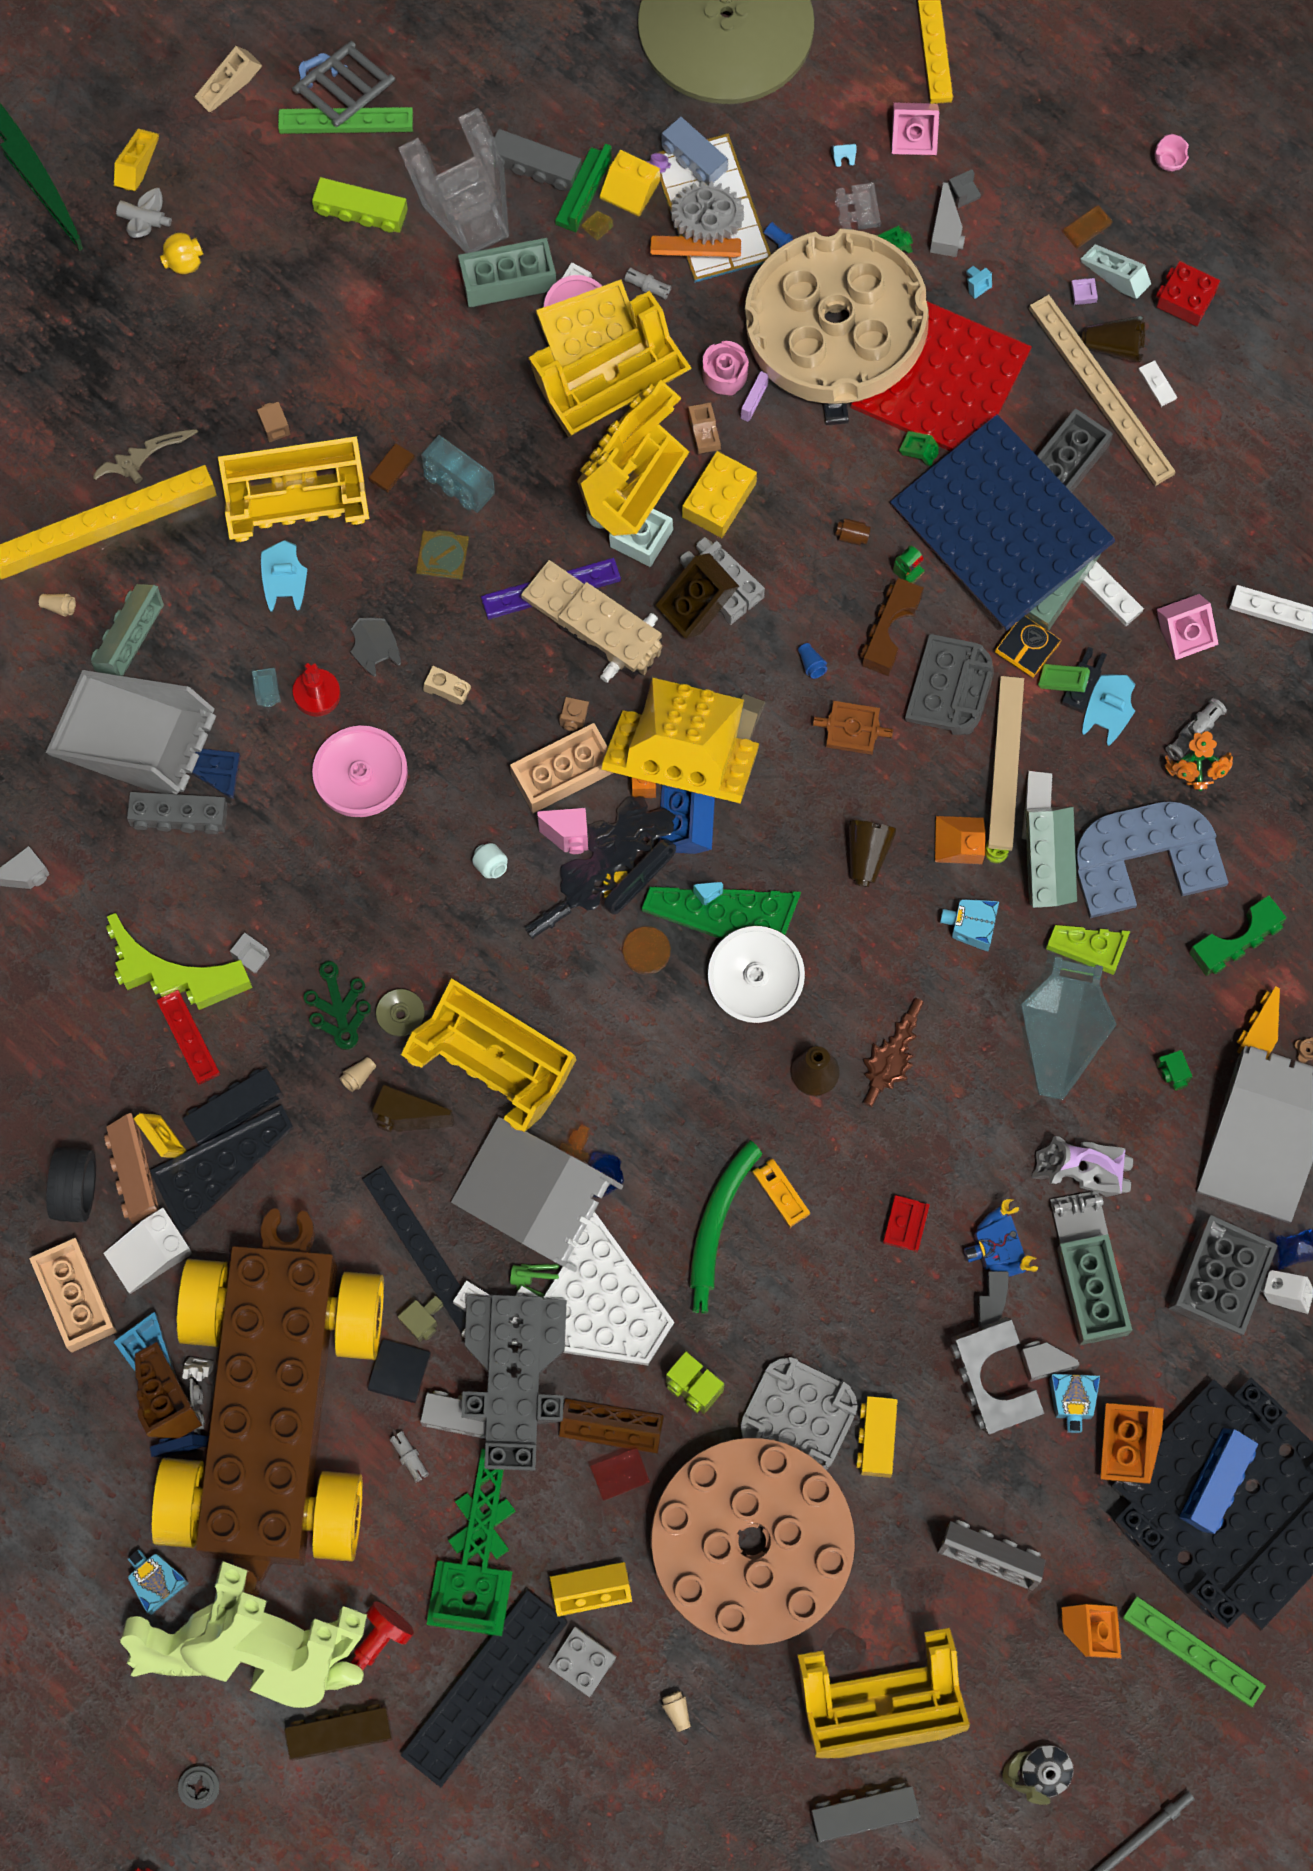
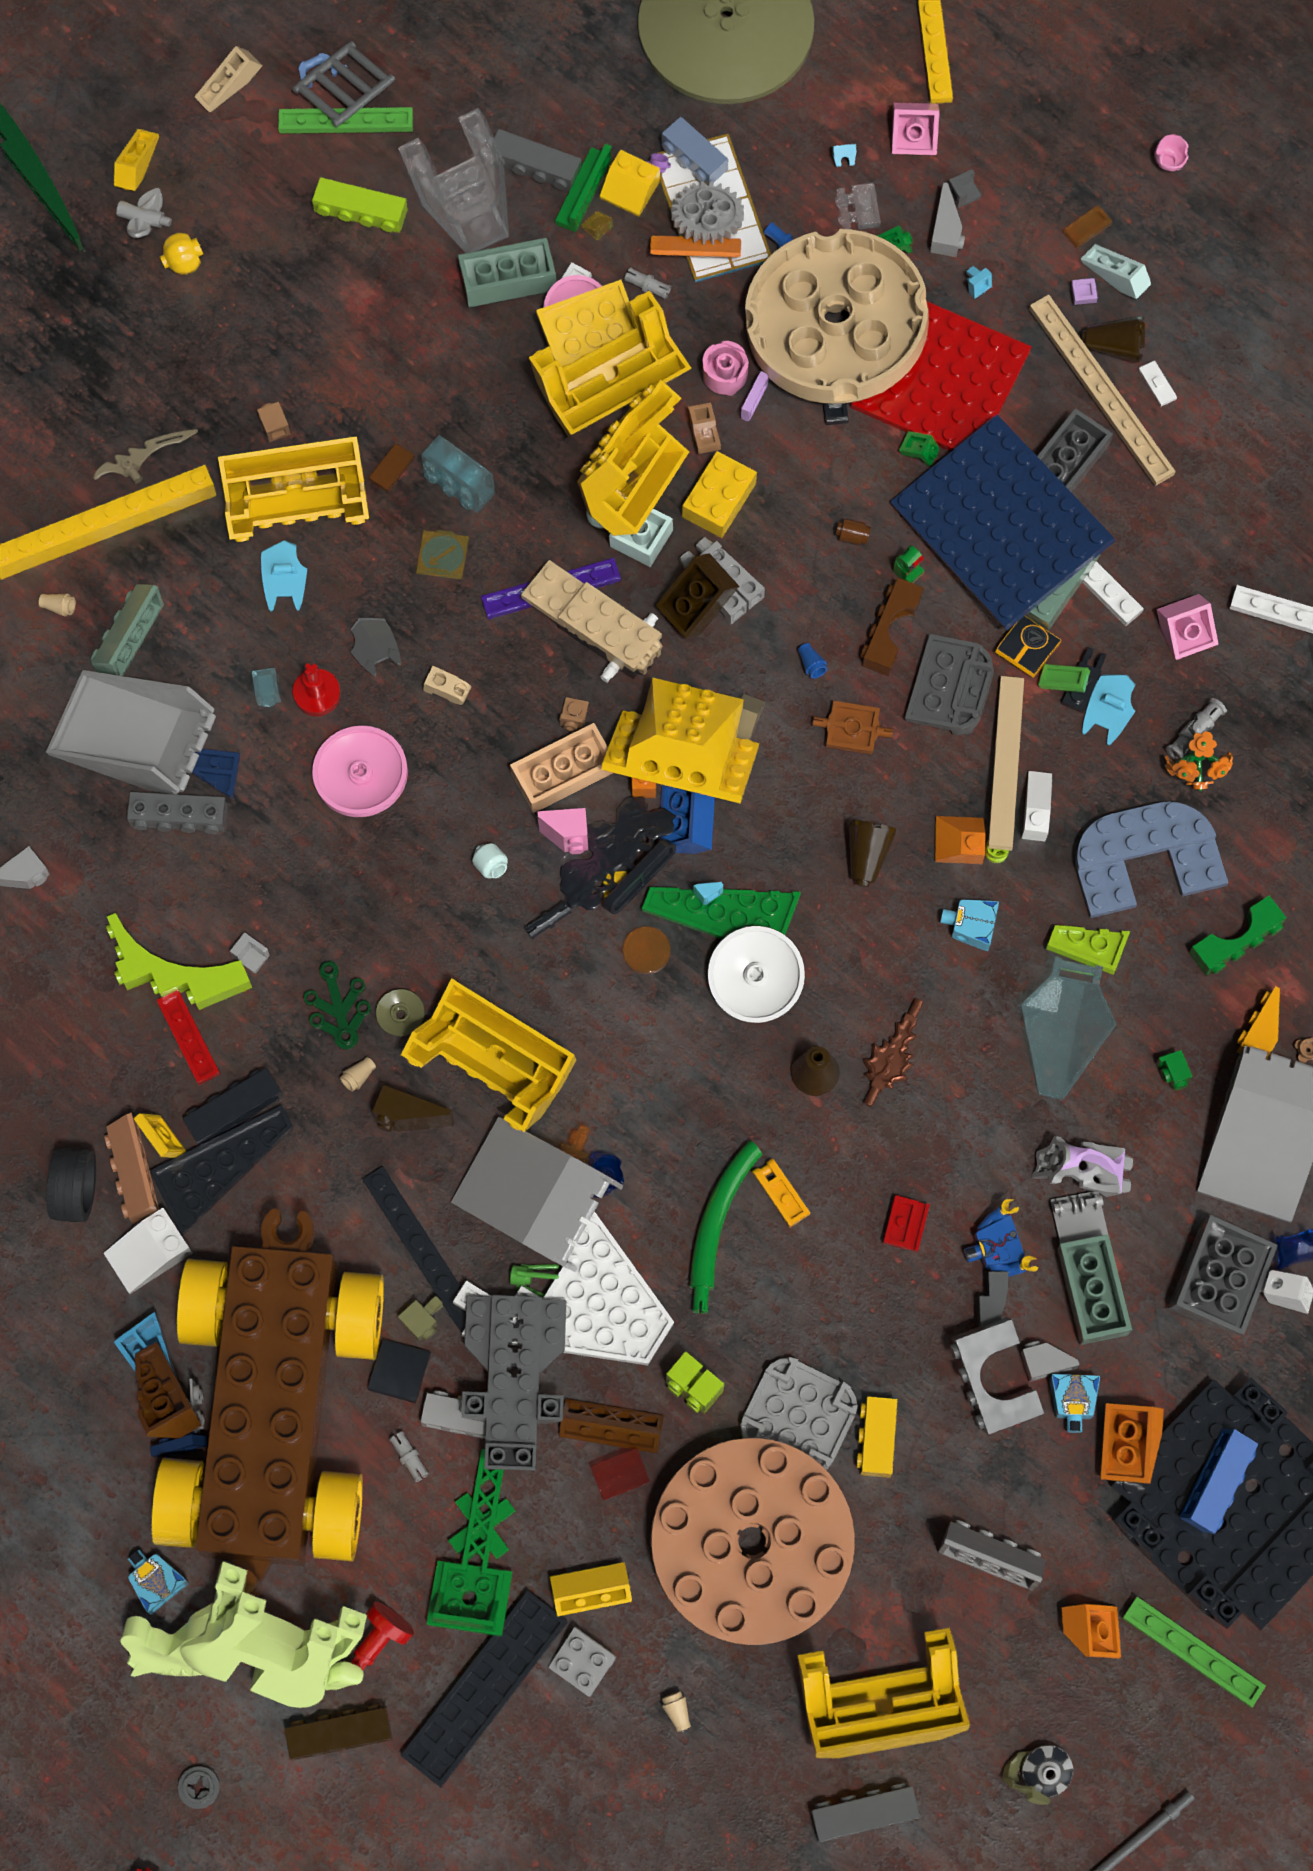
light nougat brick [29,1238,117,1353] -> none
white plate [183,1357,214,1382] -> none
sand green slope [1025,806,1077,908] -> none
red brick [1156,261,1220,326] -> none

